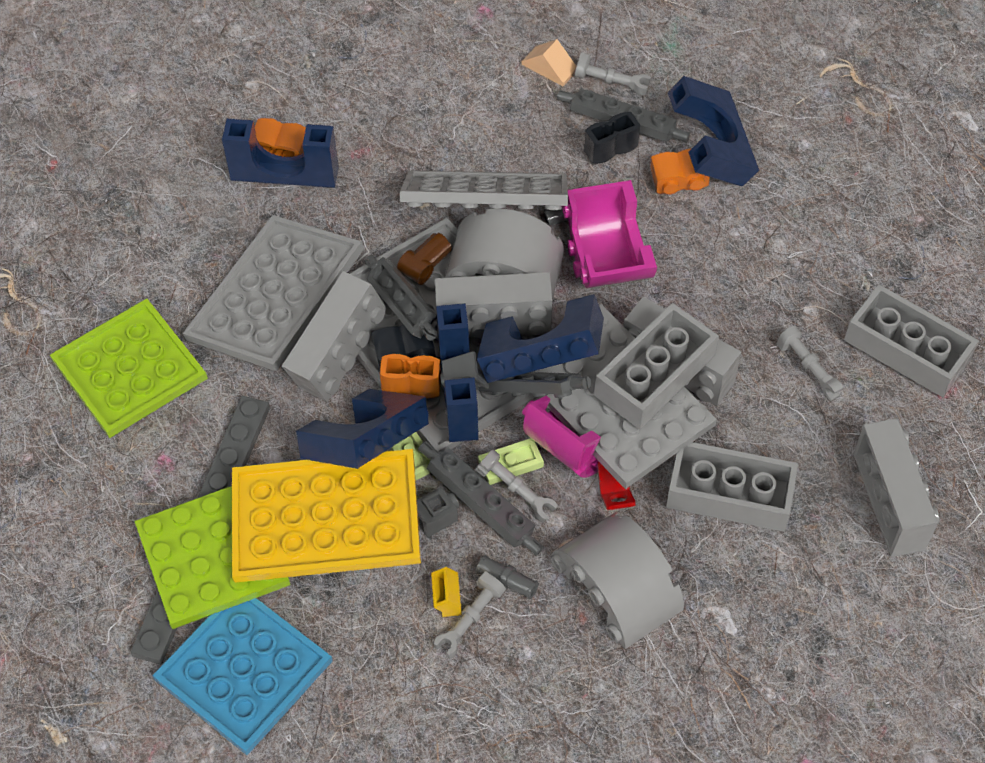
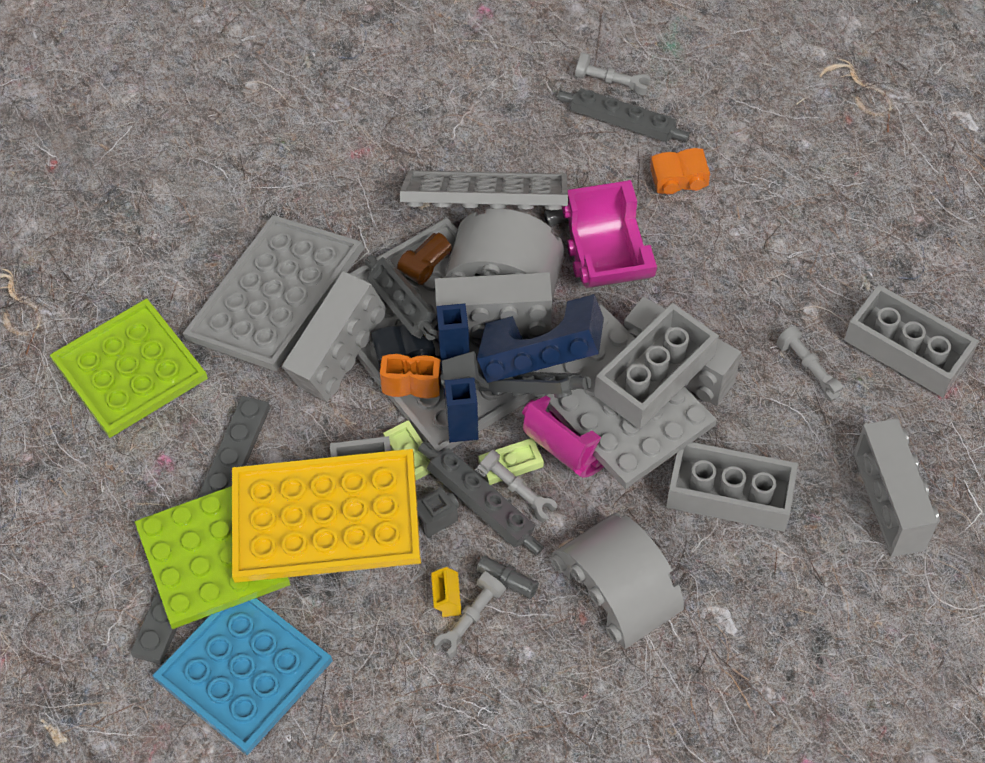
dark blue arch [222,119,339,188] -> none
orange brick [255,118,306,157] -> none
dark blue arch [296,389,429,469] -> none
light nougat slope [522,39,577,86] -> none
black brick [584,112,640,164] -> none
red bracket [597,461,636,510] -> none
dark blue arch [668,76,759,187] -> none

